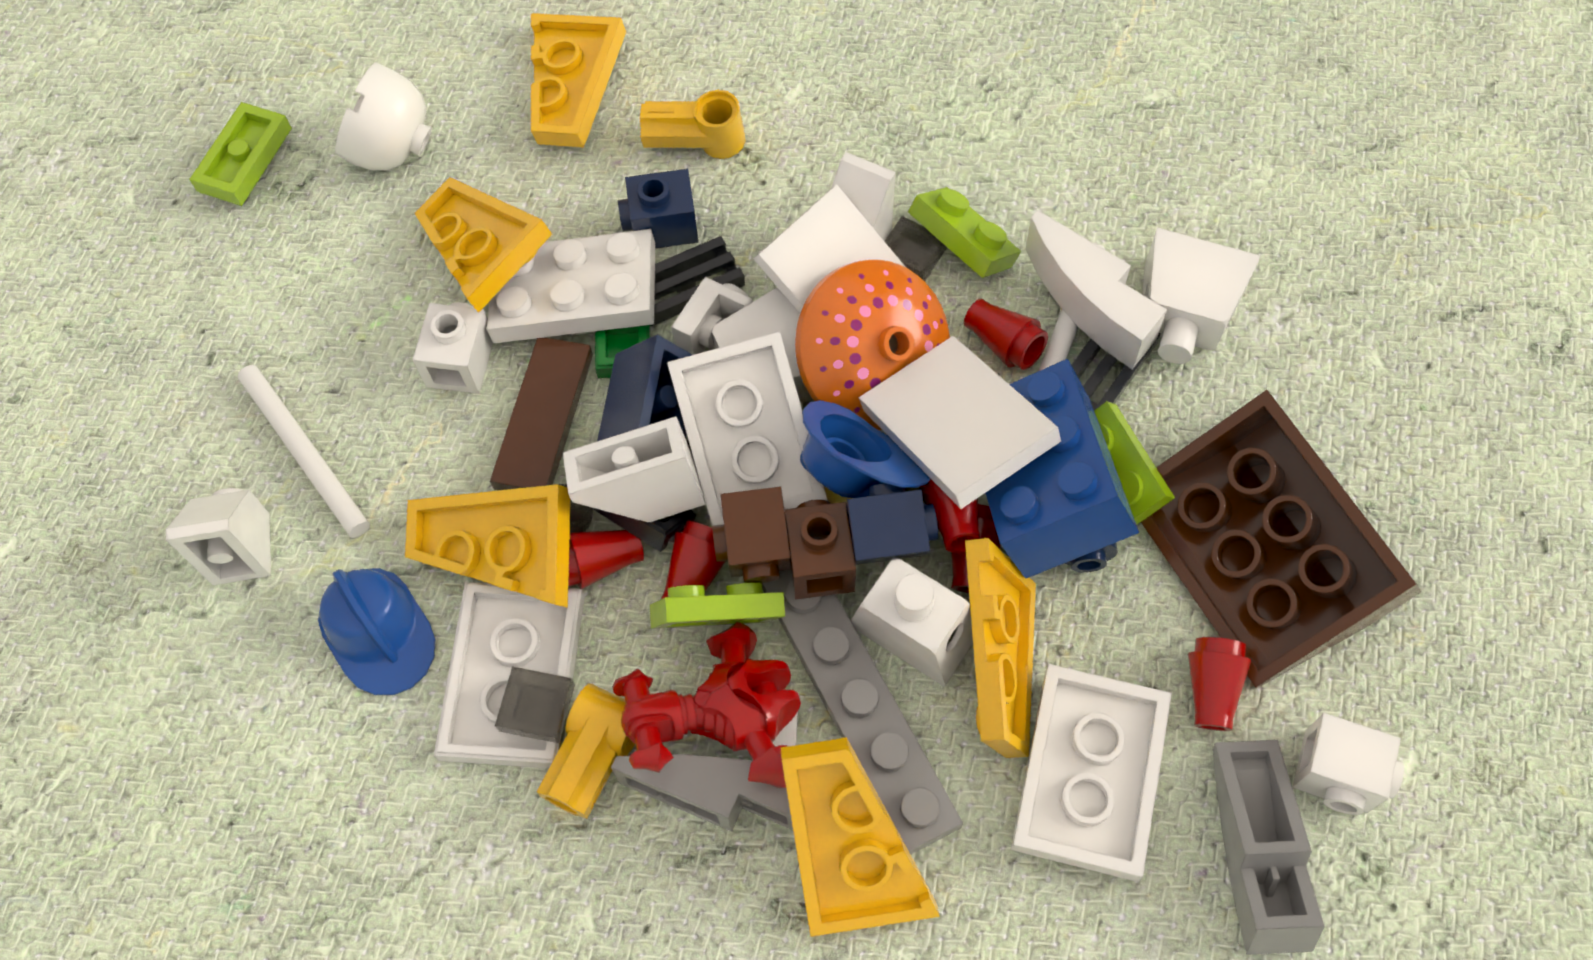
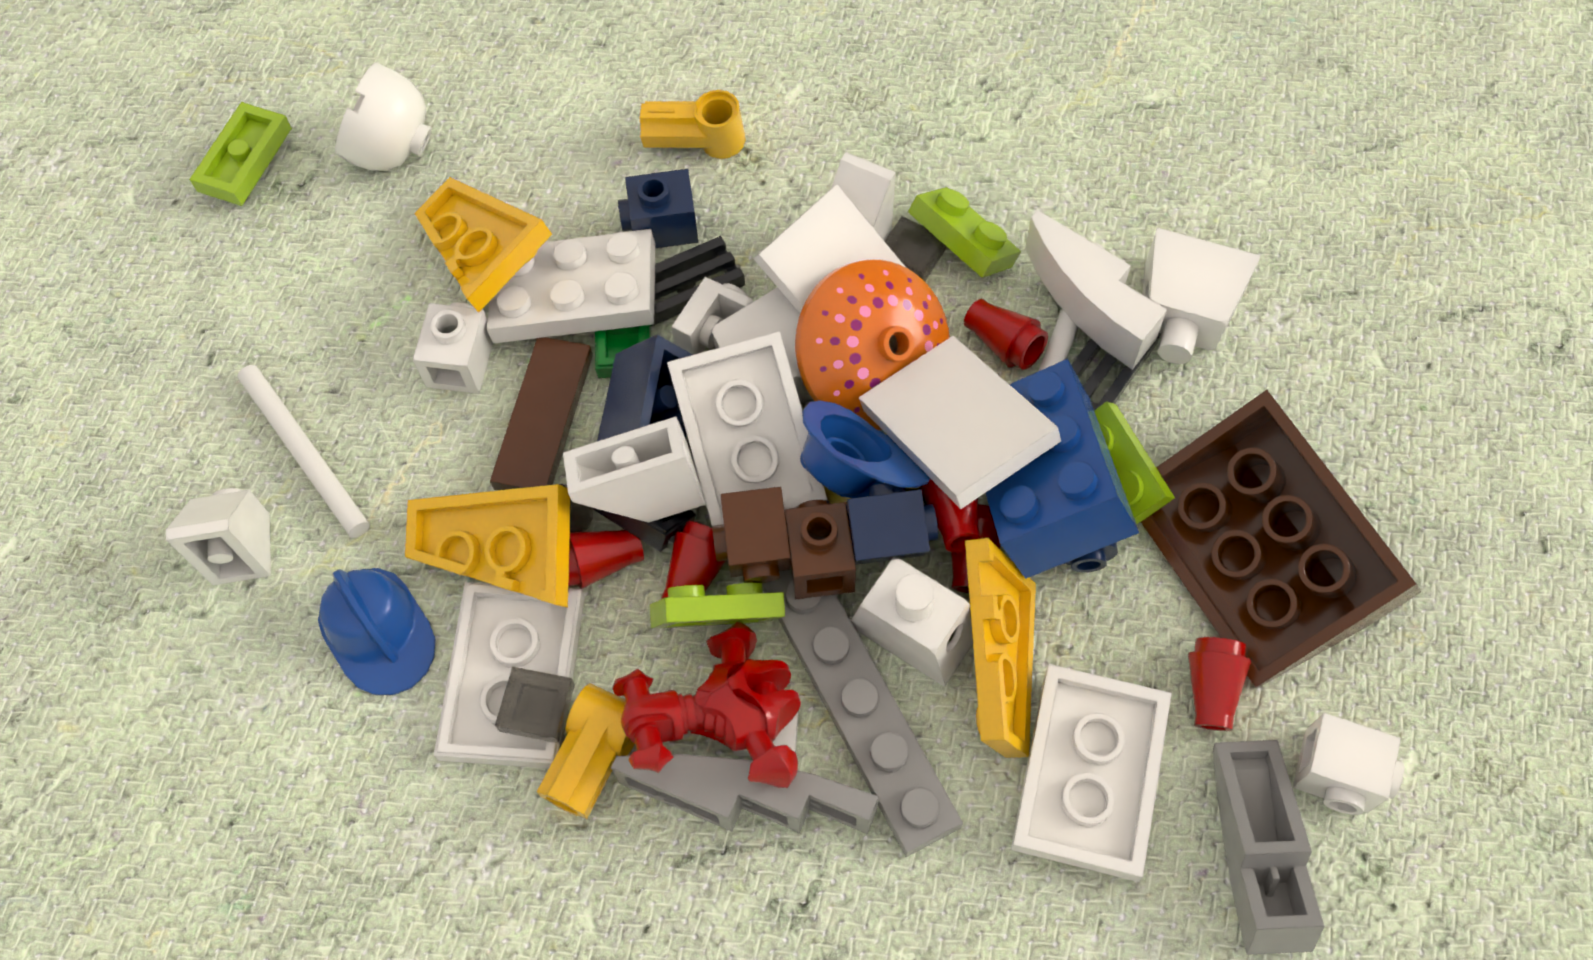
yellow wing [531,13,626,148] -> none
yellow wing [781,737,940,937] -> none

